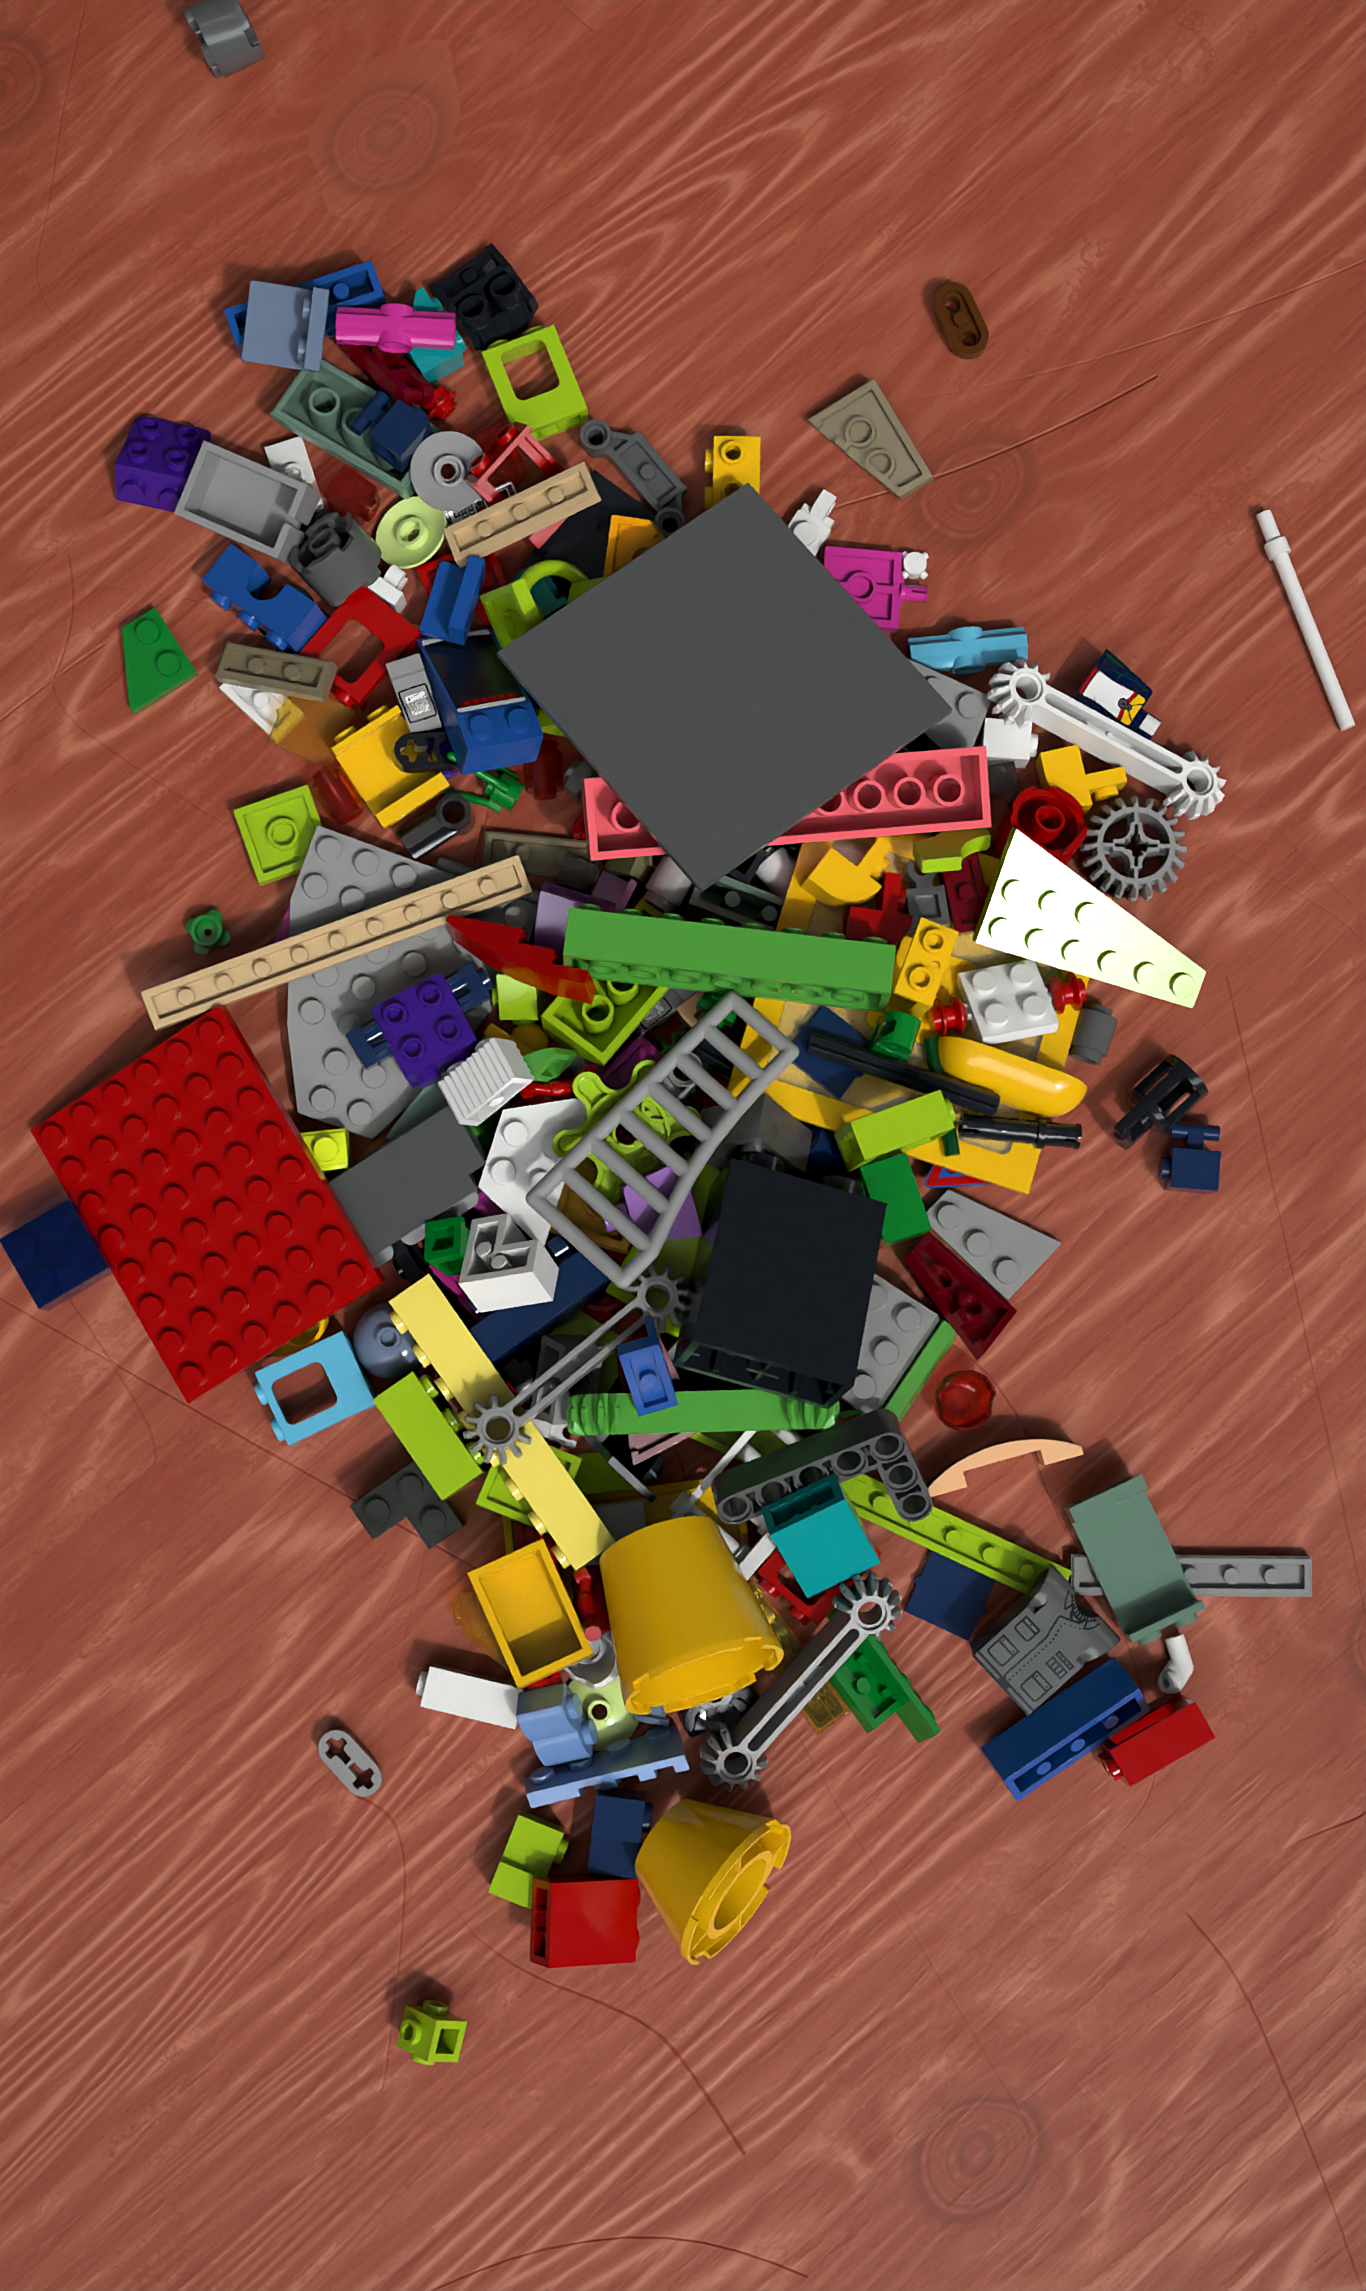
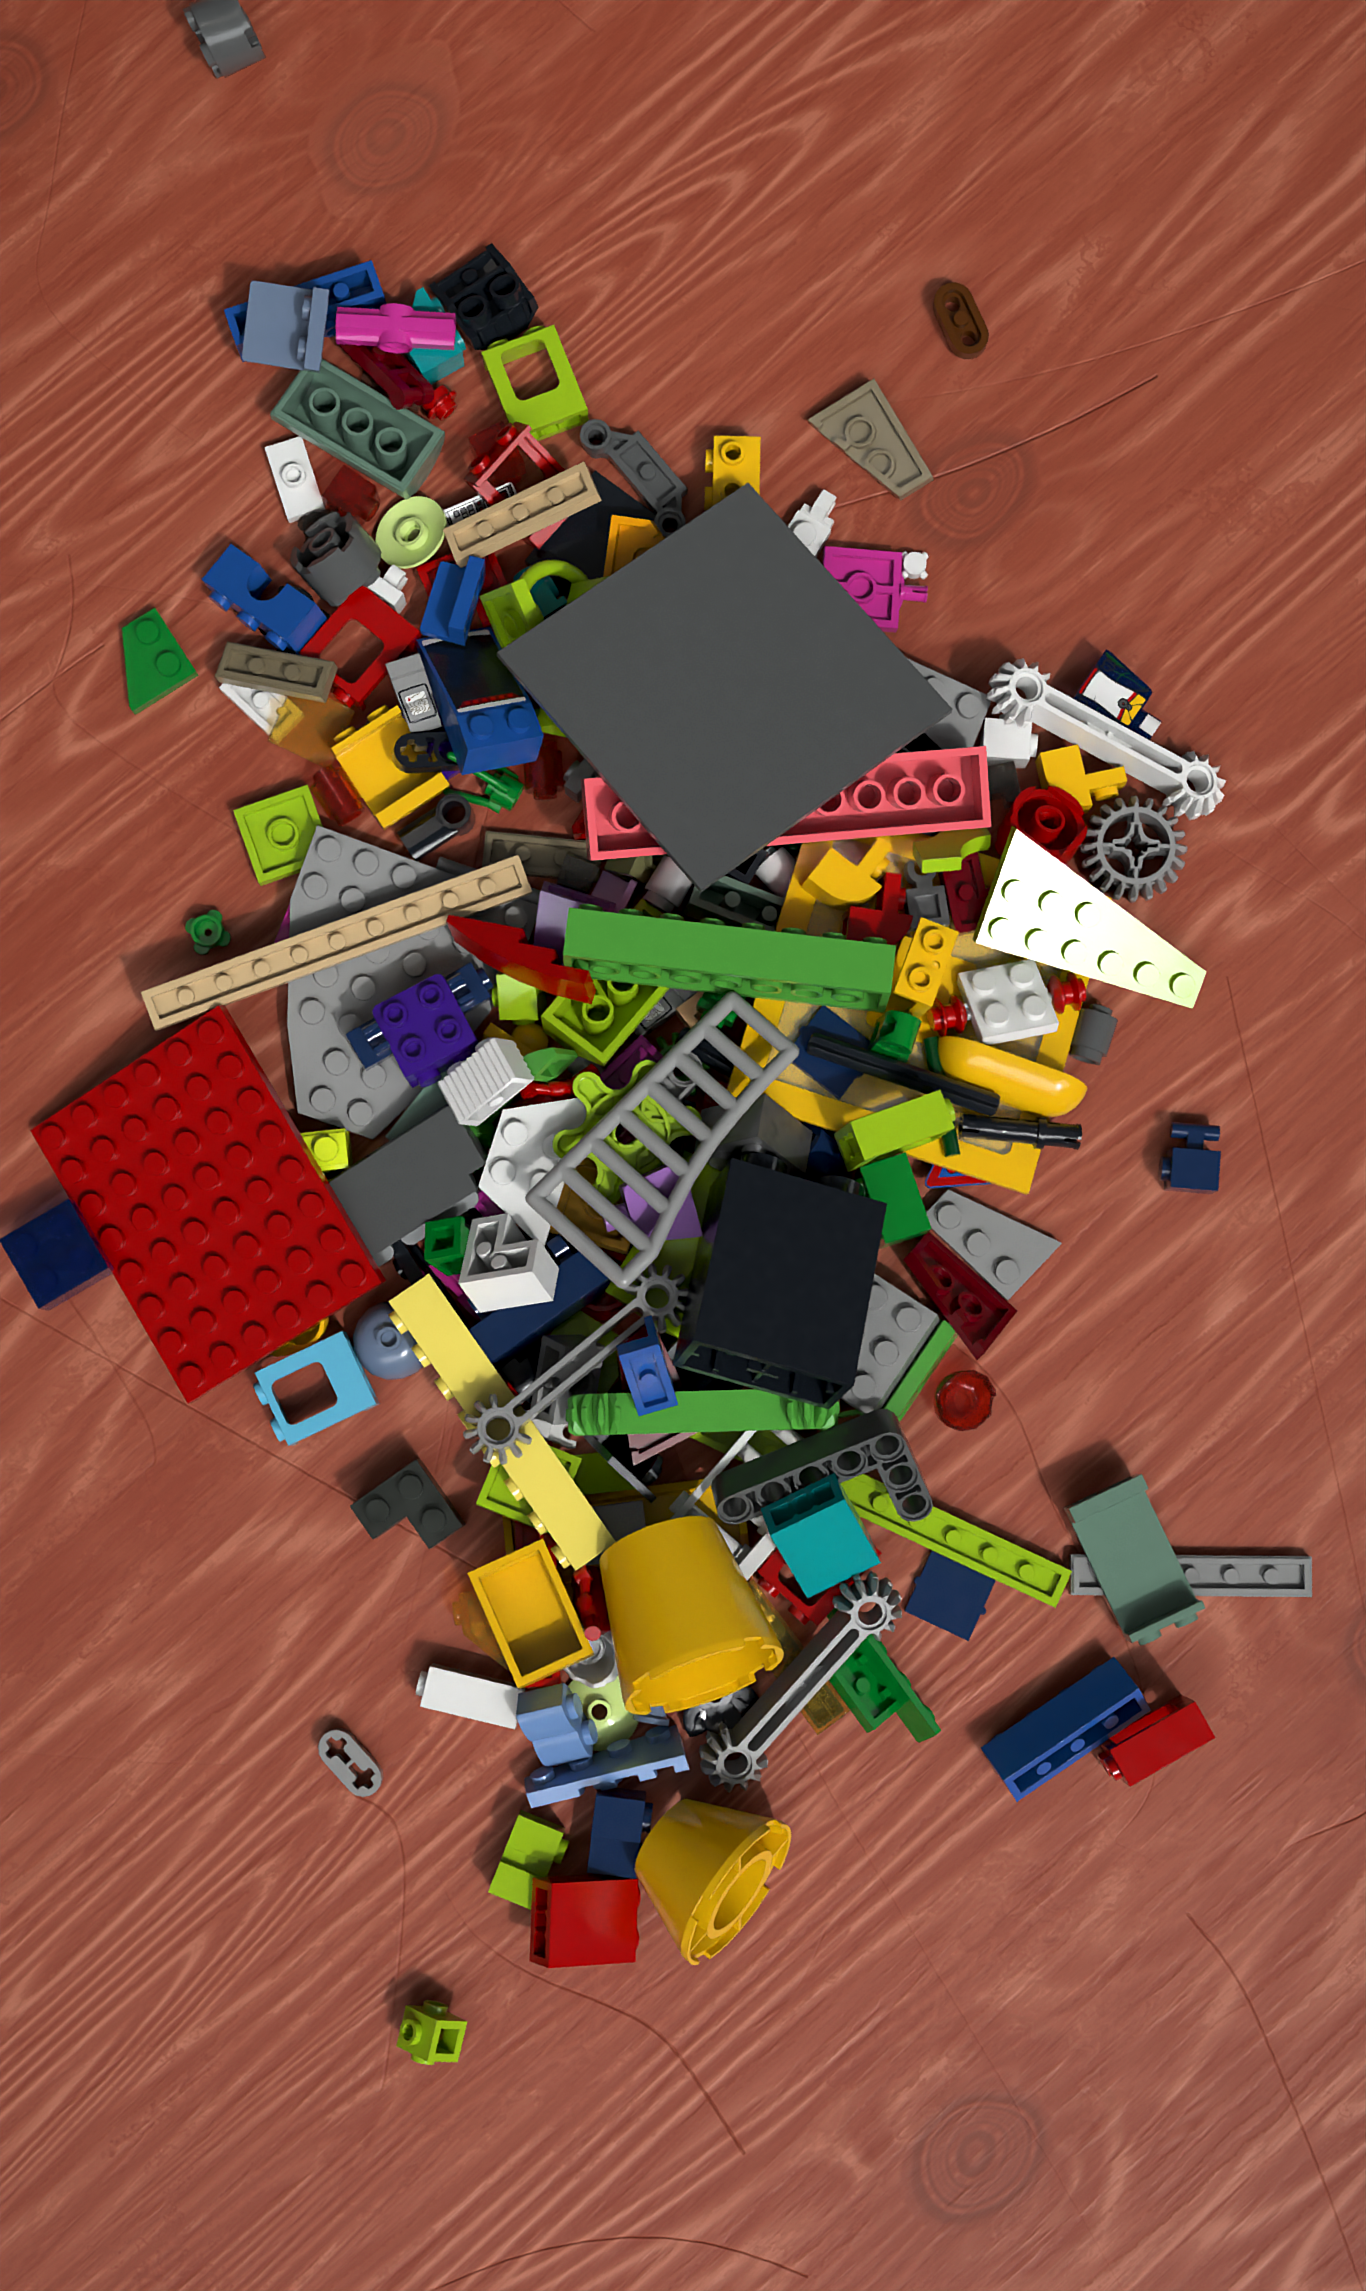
dark purple bracket [115,416,211,512] -> none
light grey piece [174,440,322,566] -> none
dark blue brick [349,390,431,473] -> none
lime piece [372,1371,487,1501] -> none
light grey dish [410,431,488,511] -> none
medium azure piece [907,626,1028,674] -> none
light nougat slope [927,1439,1083,1497] -> none
dark grey piece [970,1563,1121,1716] -> none
black piece [1114,1054,1209,1150] -> none
white arm [1157,1634,1194,1694] -> none
white bar [1256,510,1355,731] -> none

